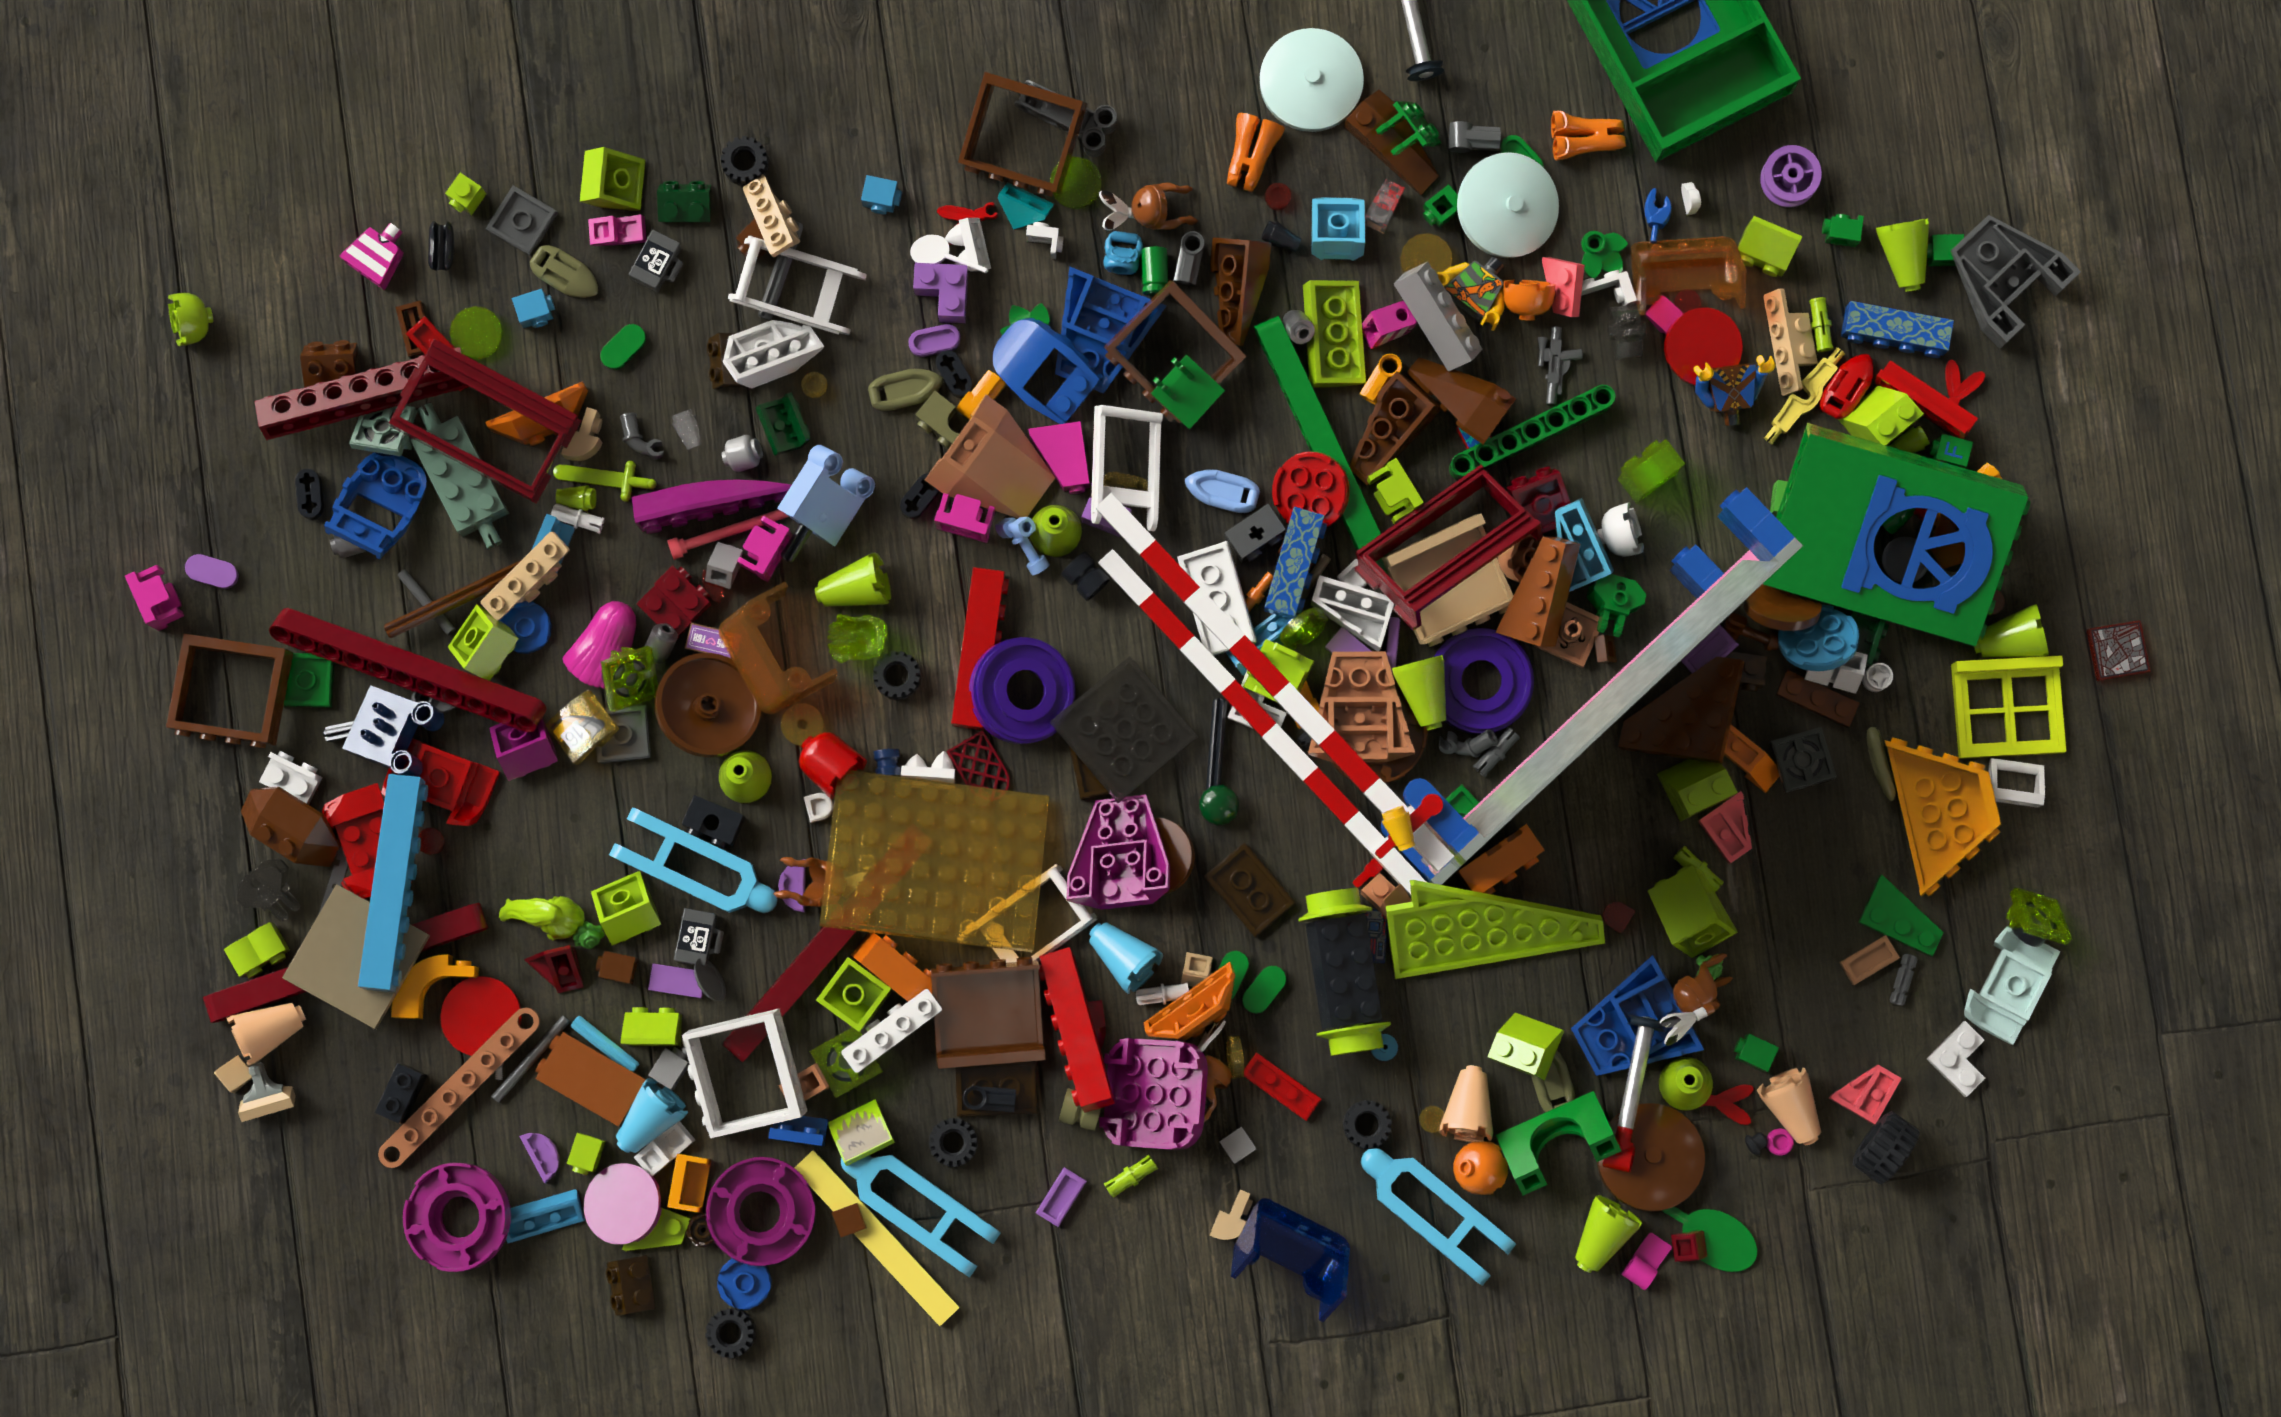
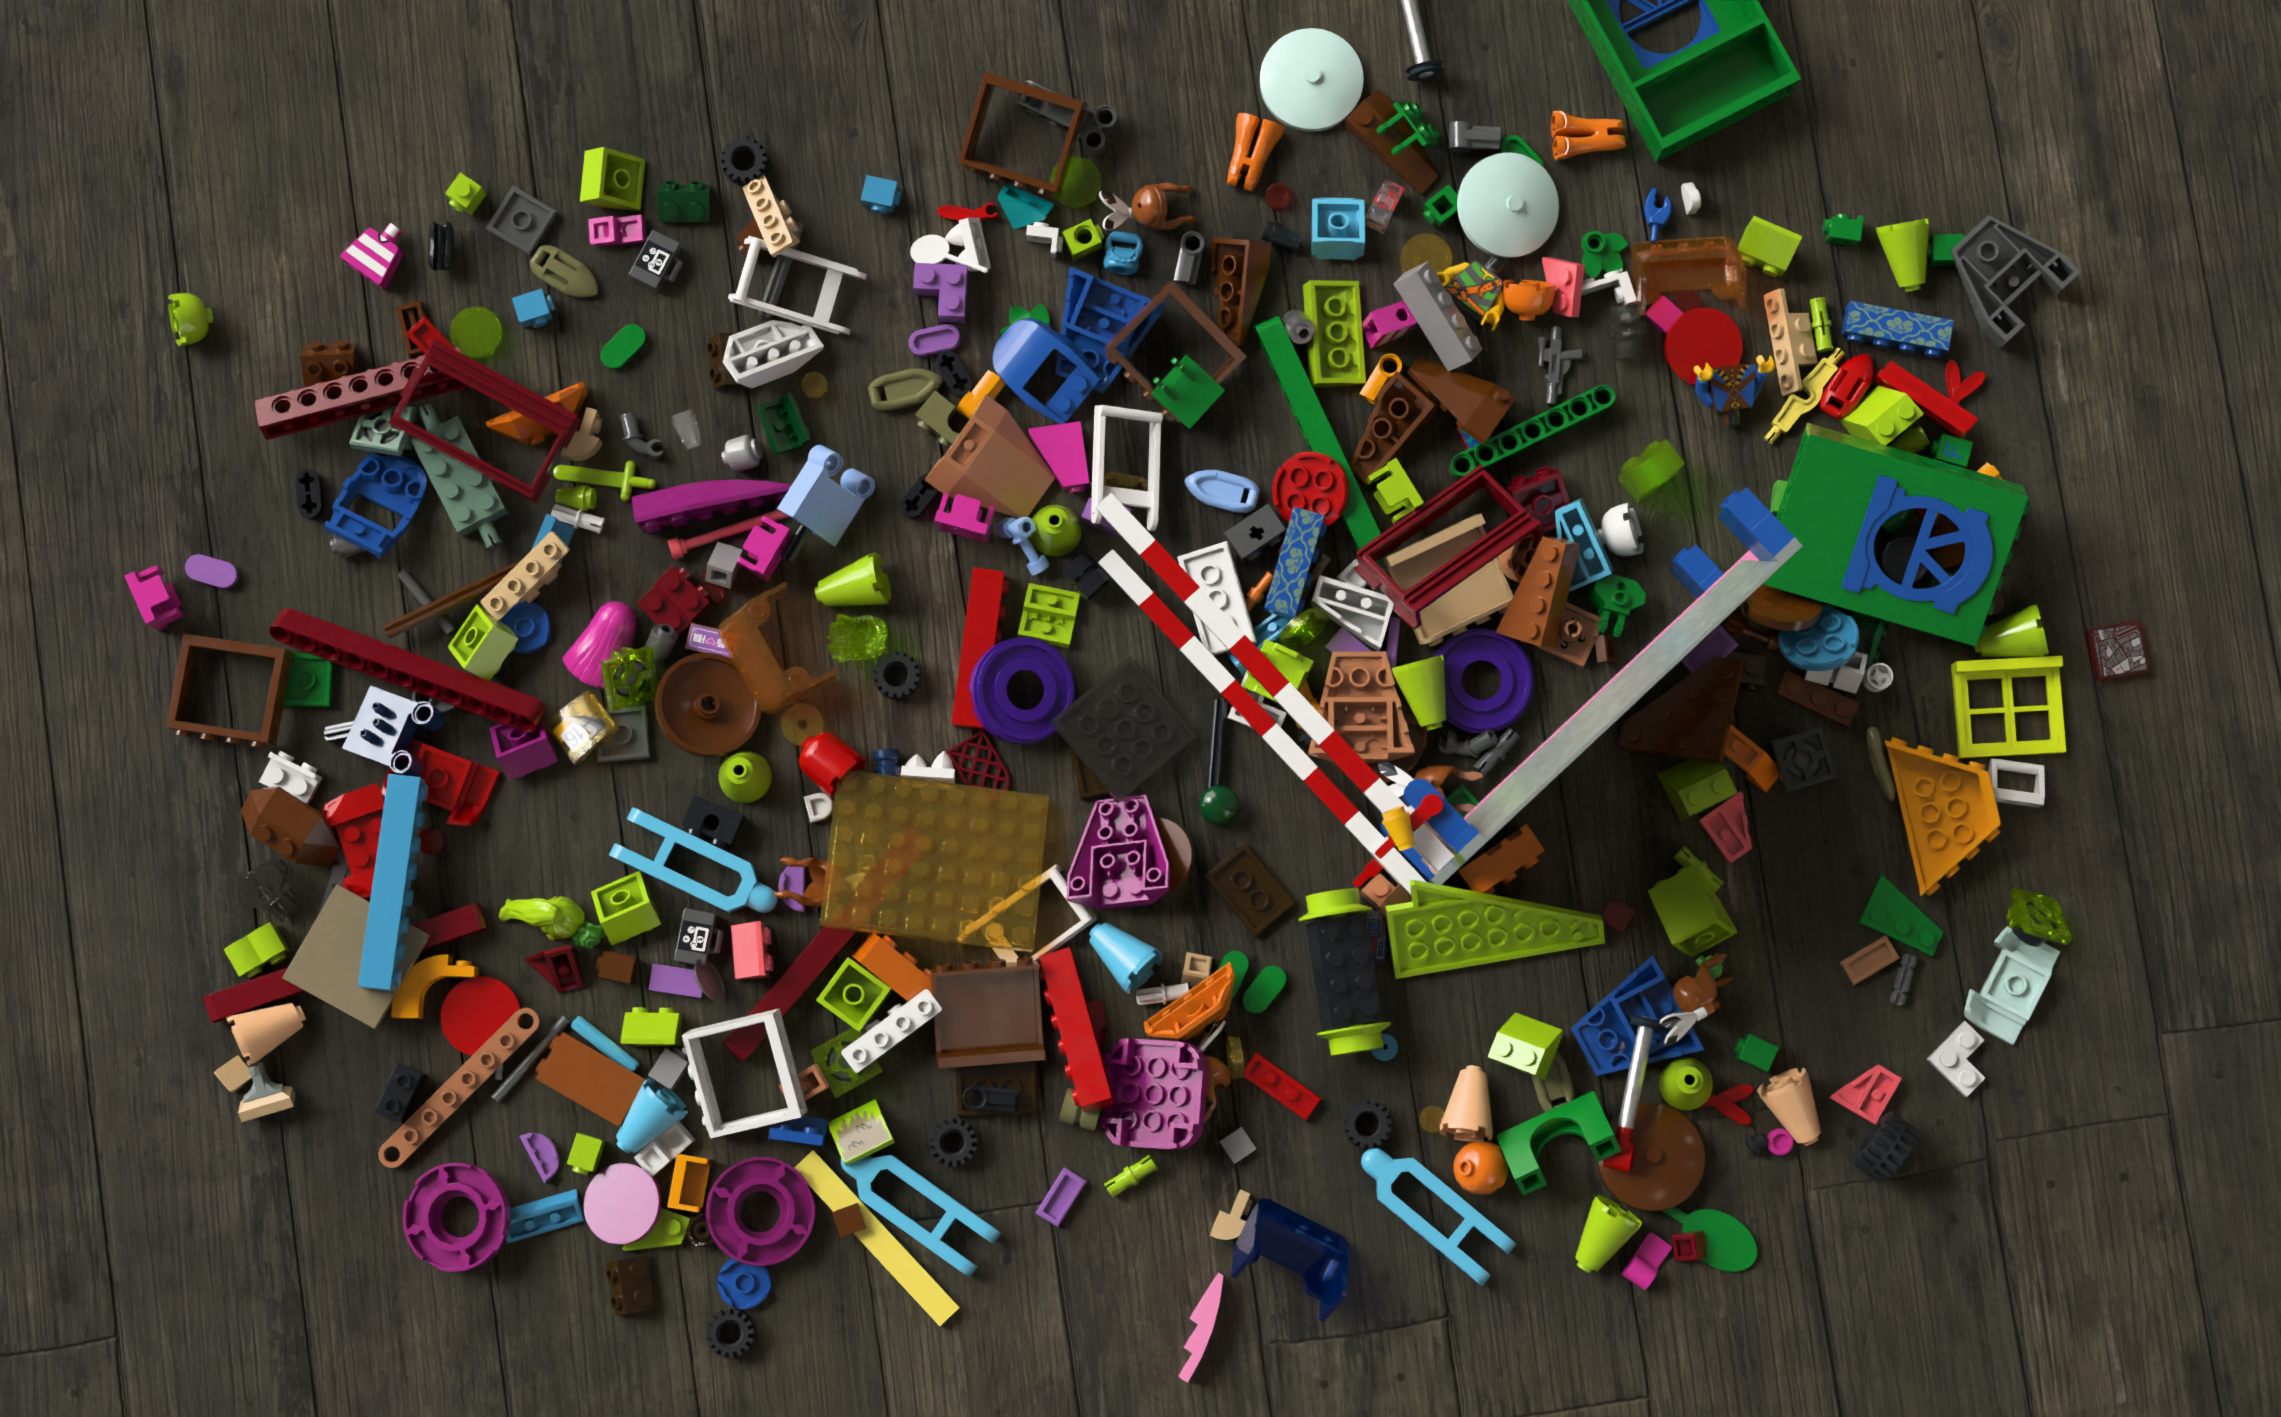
green piece [1142,246,1168,296] -> none
medium lavender wheel [1760,145,1822,207] -> none
none -> coral slope [731,921,774,980]
none -> lime slope [1018,583,1080,649]
none -> lime brick [1062,219,1104,261]
none -> bright pink slope [1178,1272,1223,1383]
none -> dark orange hair [1378,762,1483,812]

